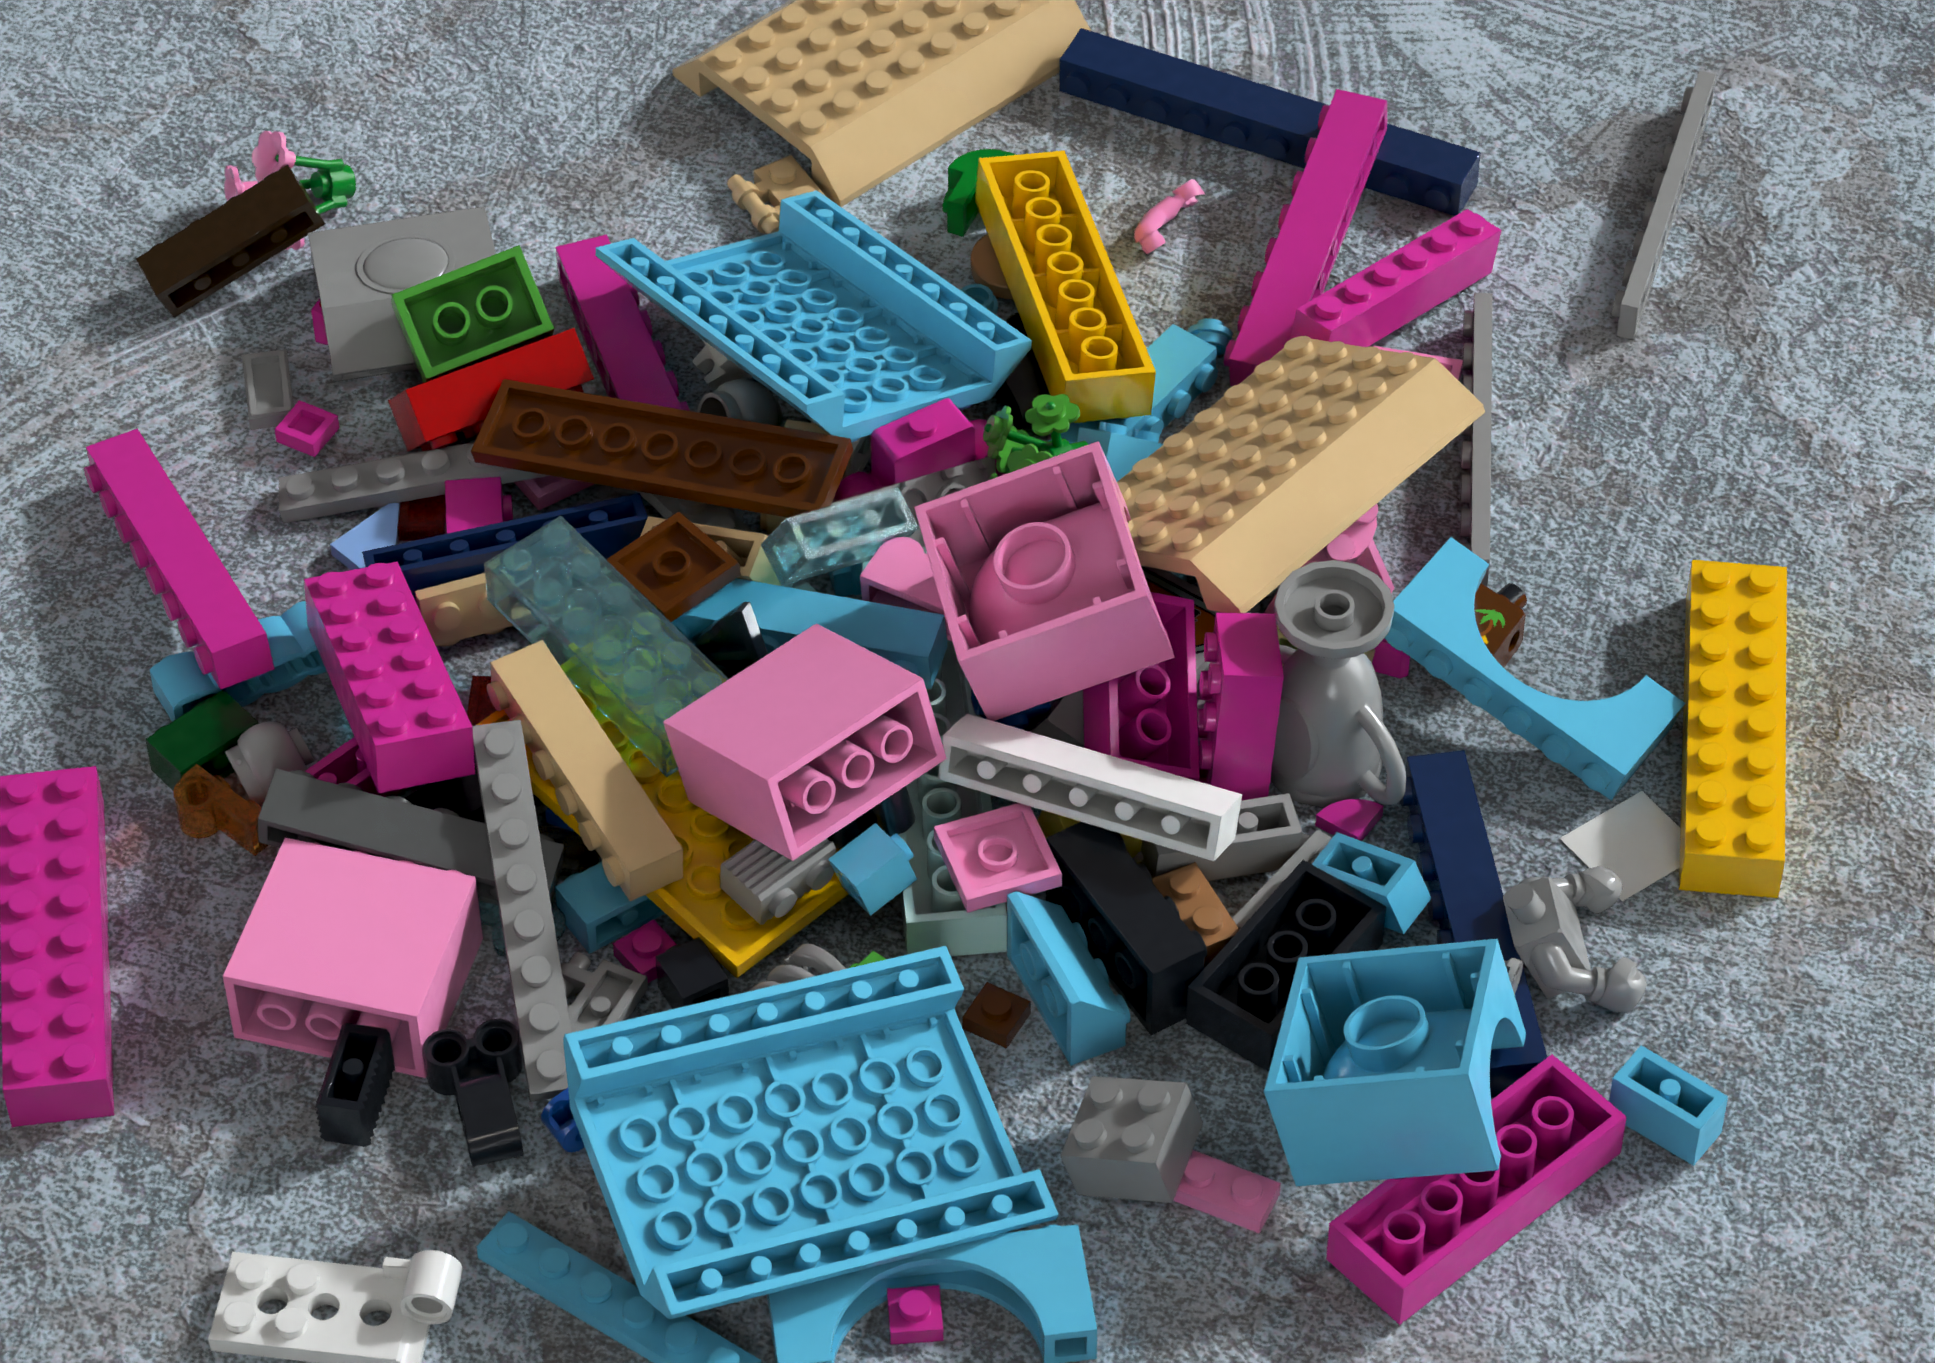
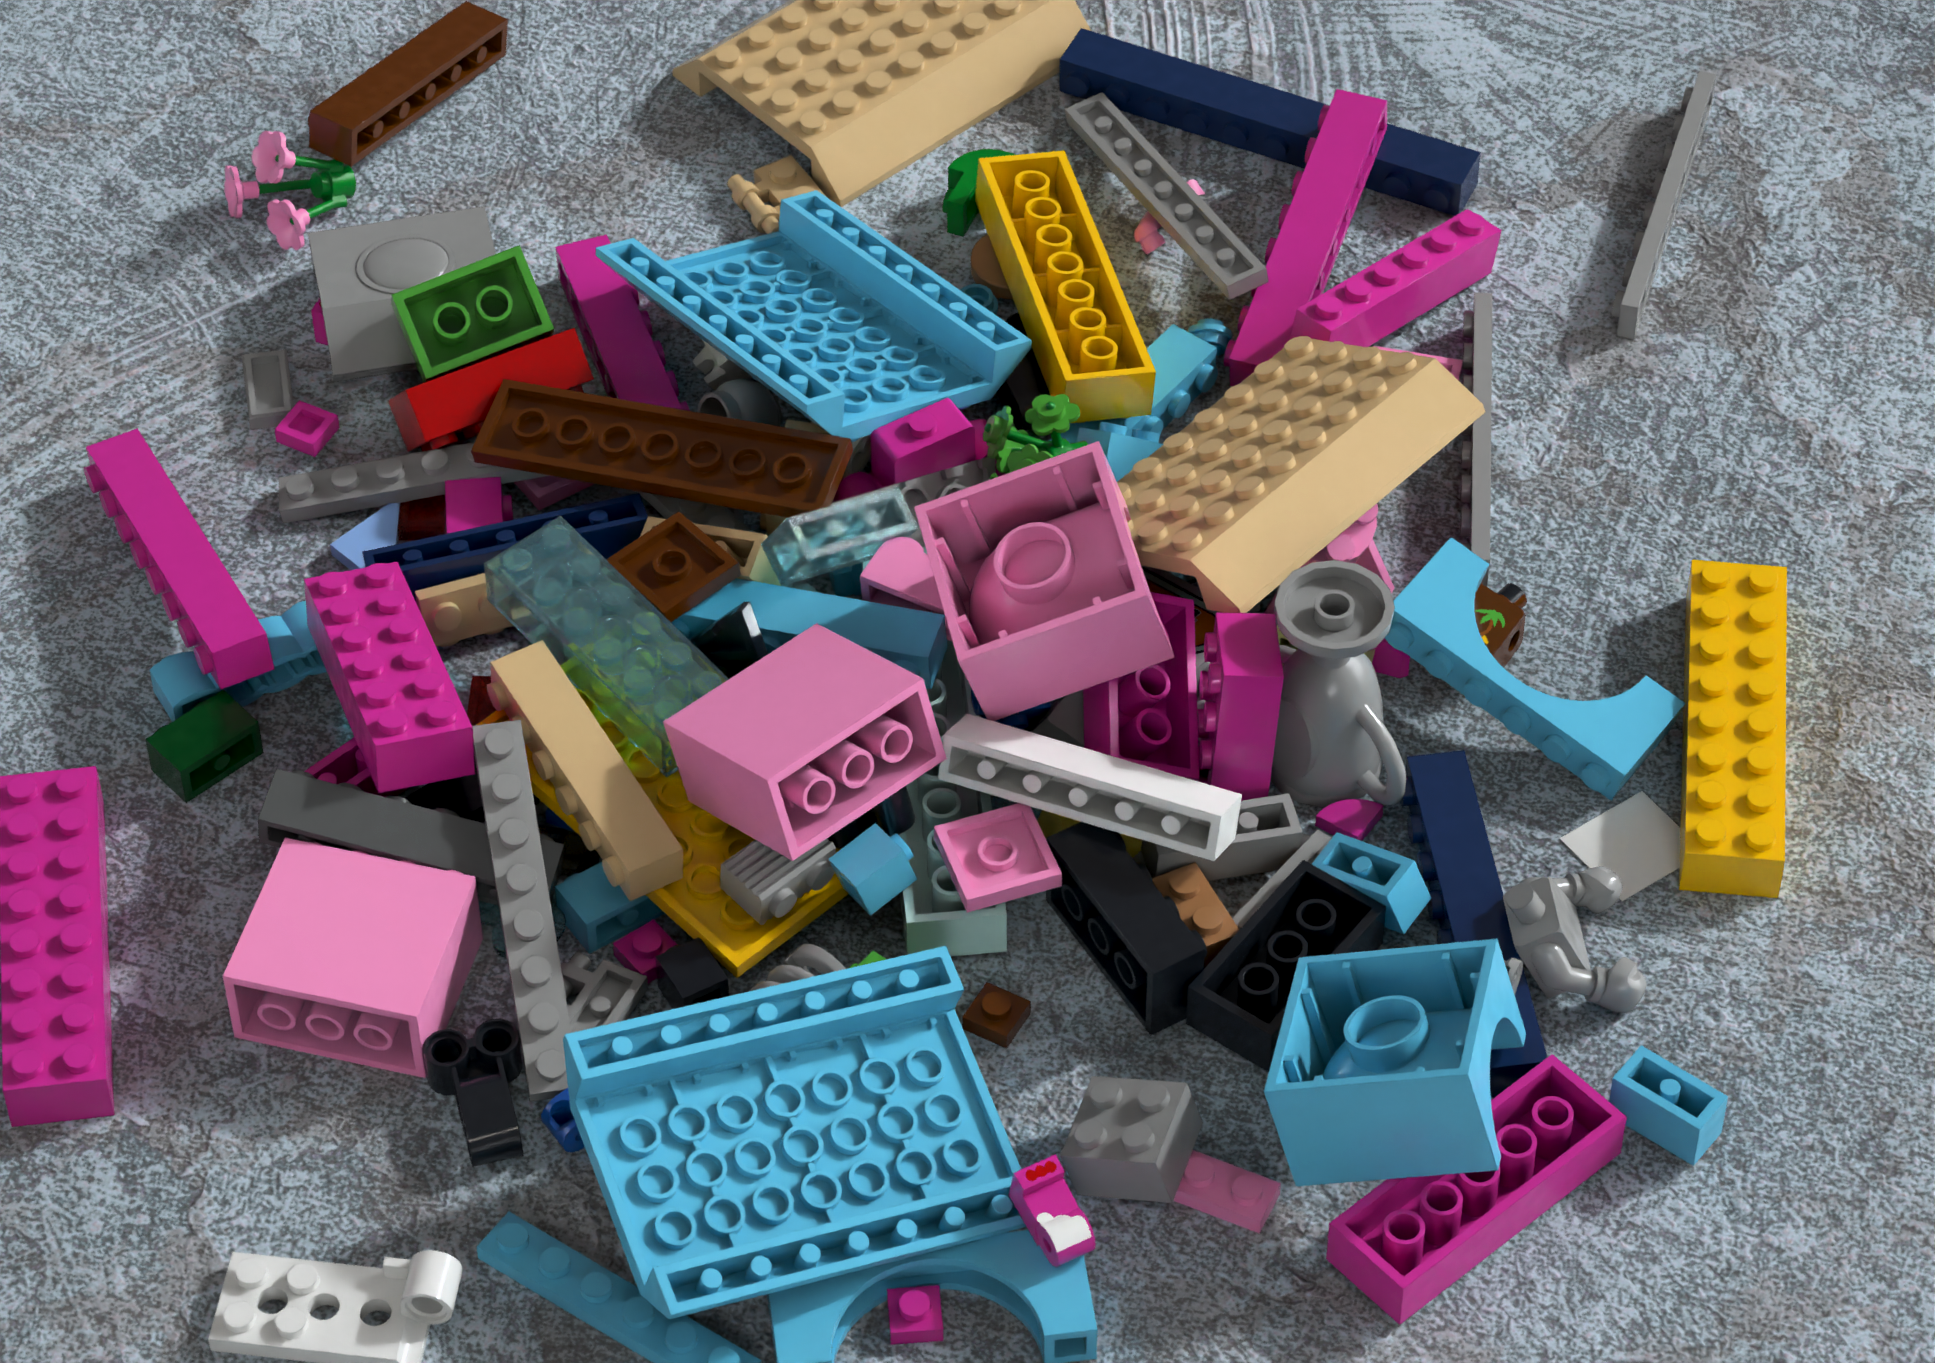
dark brown brick [136,165,325,318] -> none
clear orange plate [173,764,269,856] -> none
light grey piece [225,721,315,807] -> none
black brick [315,1023,395,1147] -> none
medium azure slope [1007,891,1131,1066] -> none
none -> reddish brown brick [308,1,508,167]
none -> dark pink leg [1009,1154,1096,1267]
none -> light grey plate [1064,92,1269,300]

